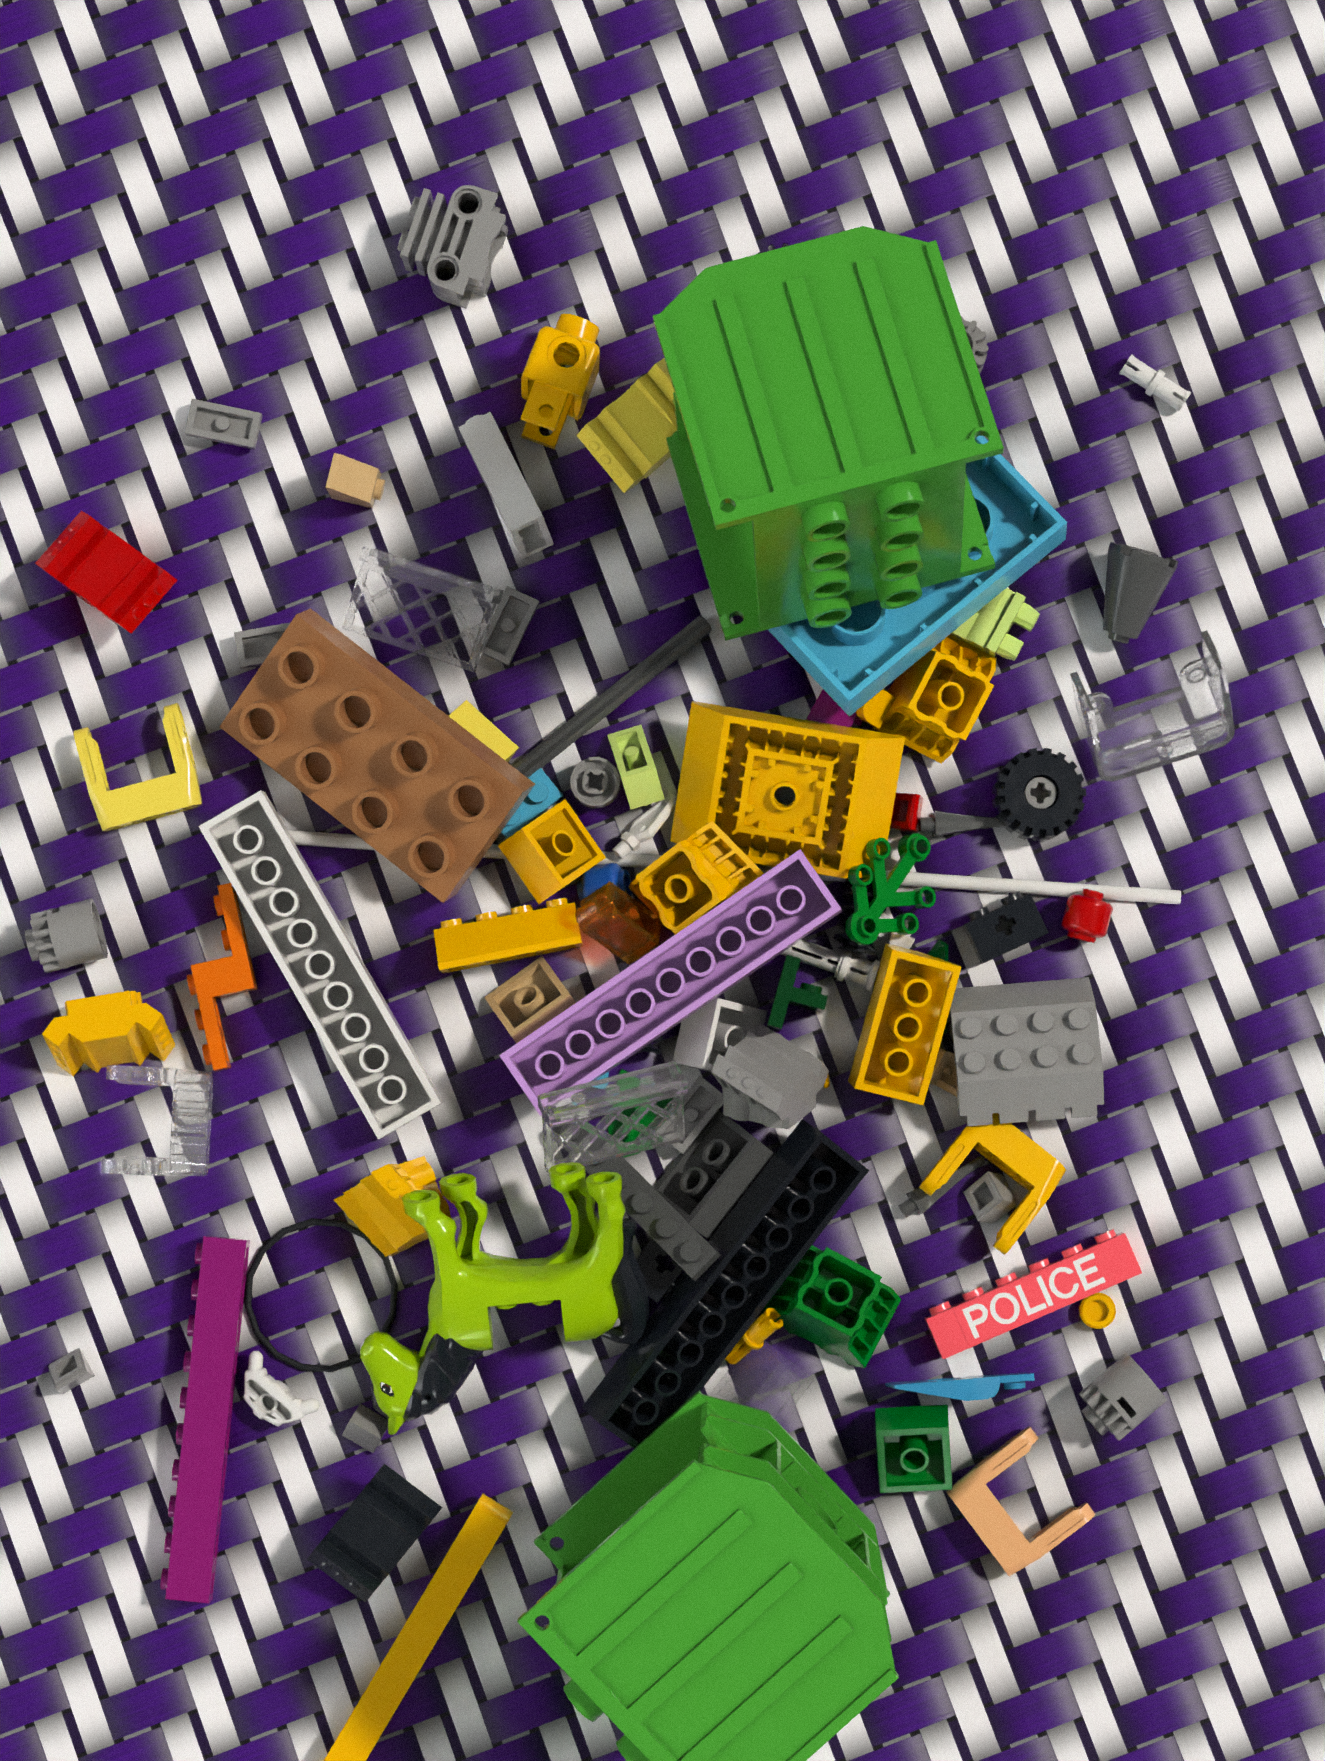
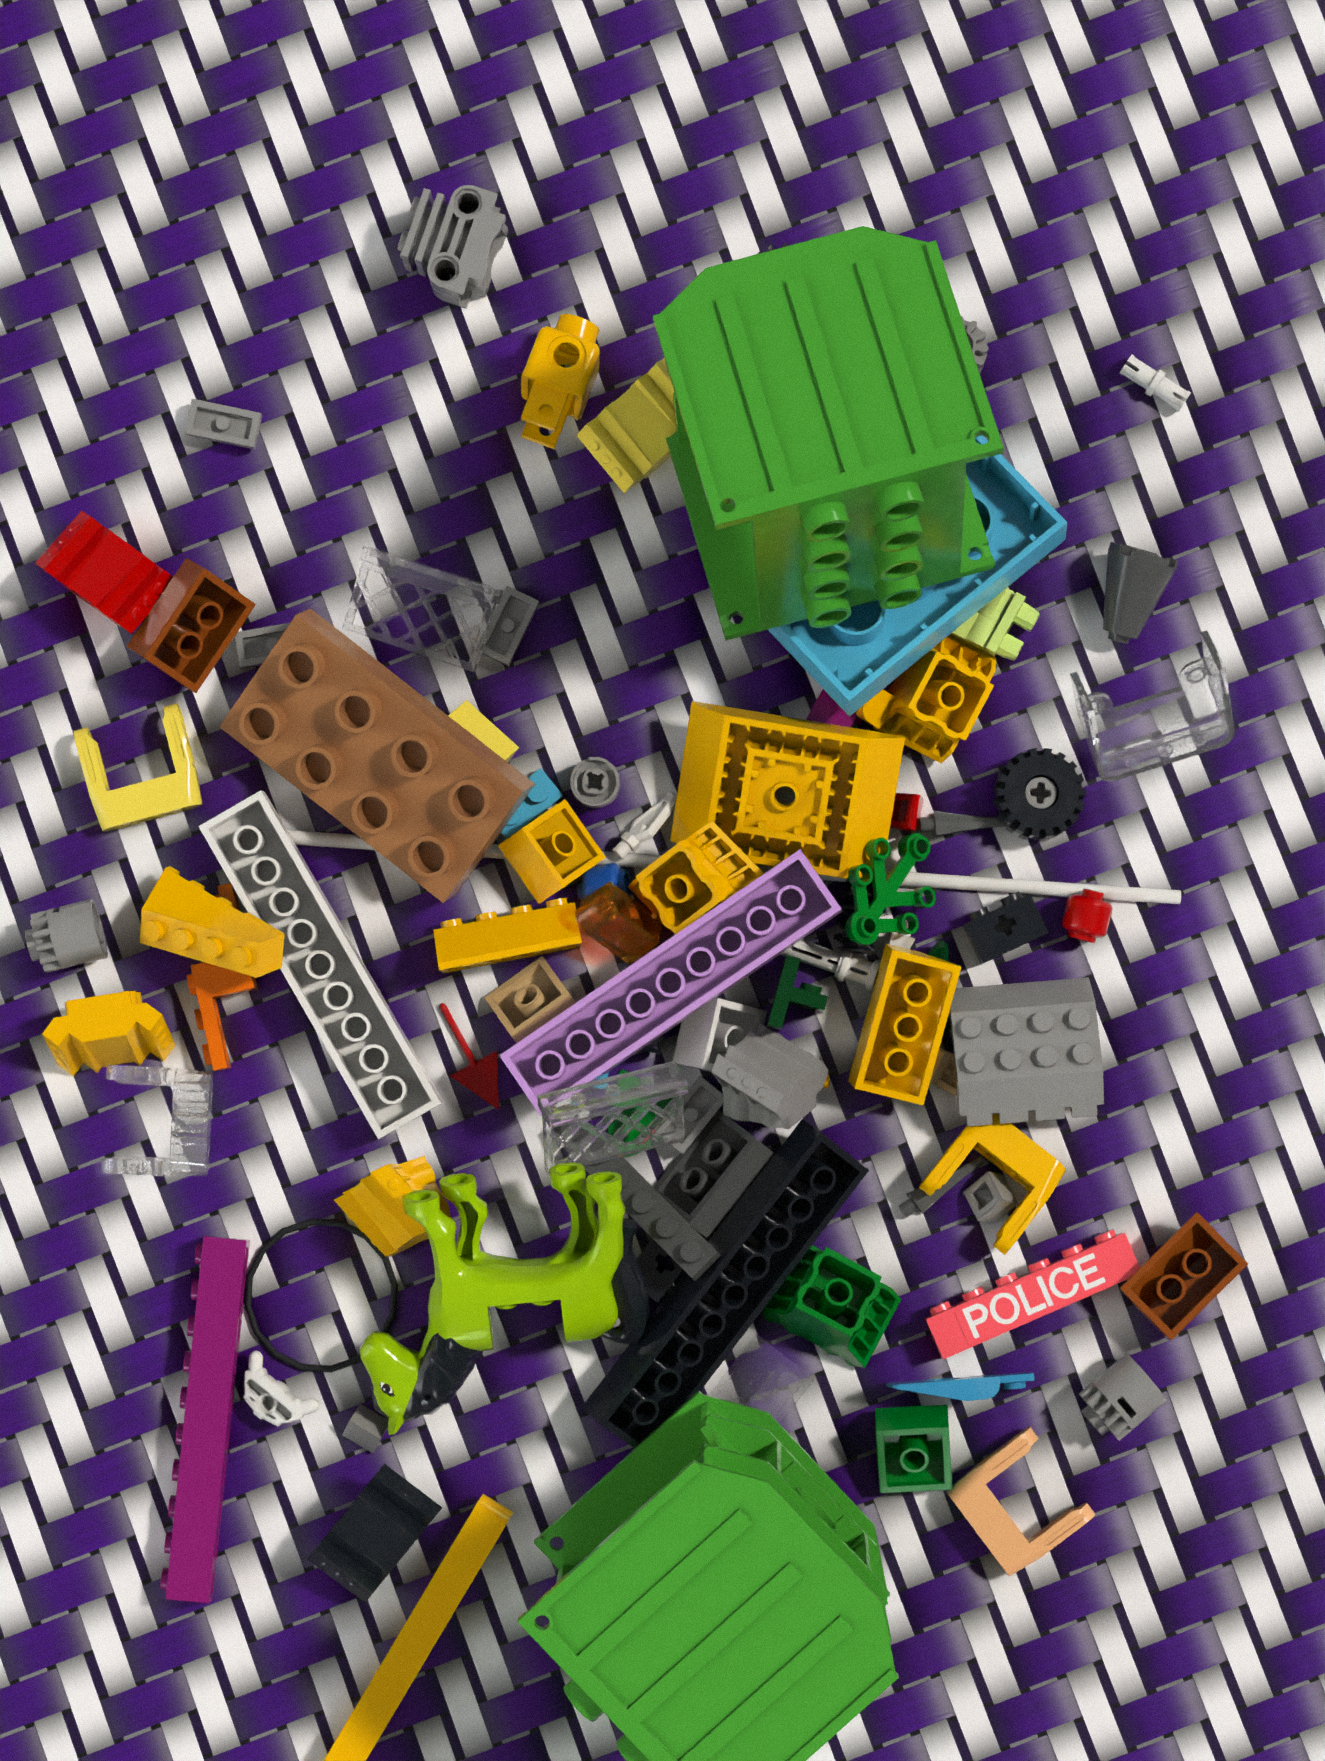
light grey slope [48,1348,95,1393] -> none
tan slope [325,453,385,509] -> none
white slope [458,412,554,559] -> none
dark grey axle [513,616,712,778] -> none
yellowish green slope [607,725,665,810] -> none
yellow axle [725,1308,784,1365] -> none
yellow tile [1079,1292,1116,1329] -> none
none -> dark orange brick [126,558,256,693]
none -> yellow wedge [139,866,284,978]
none -> red piece [439,1003,499,1110]
none -> dark orange slope [1120,1212,1248,1340]

